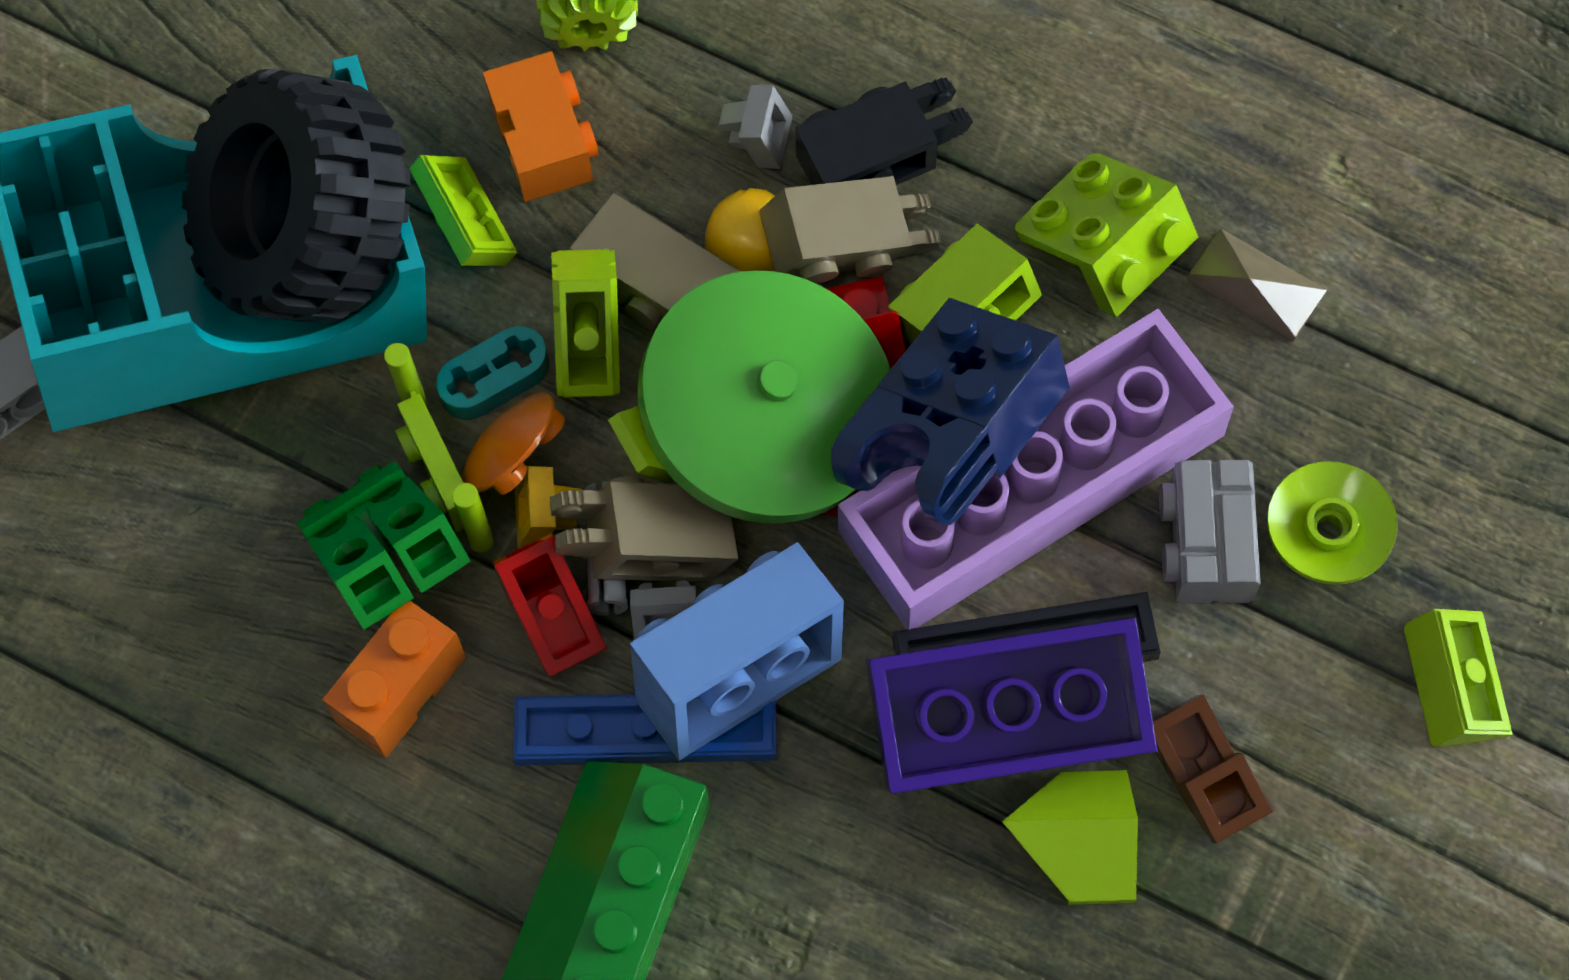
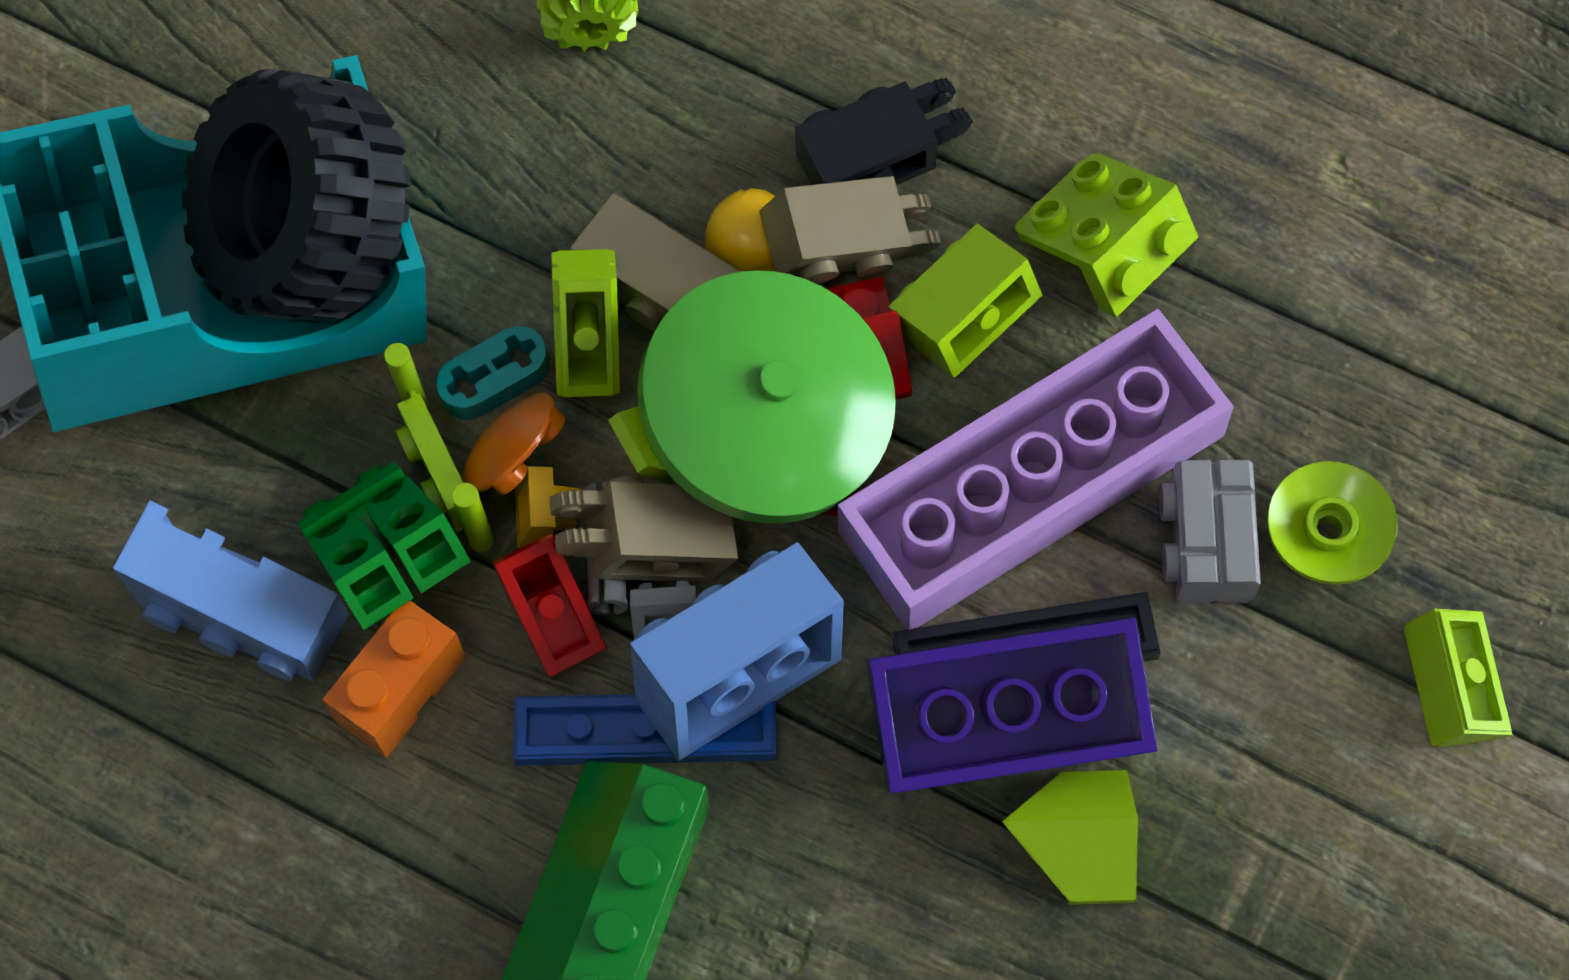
lime plate [409,155,517,266] -> none
orange brick [483,51,599,202] -> none
light grey tile [718,85,793,169] -> none
dark blue brick [831,298,1070,525] -> none
reddish brown slope [1153,694,1273,843] -> none
dark tan slope [1187,228,1327,342] -> none
none -> medium blue wedge [113,500,349,682]

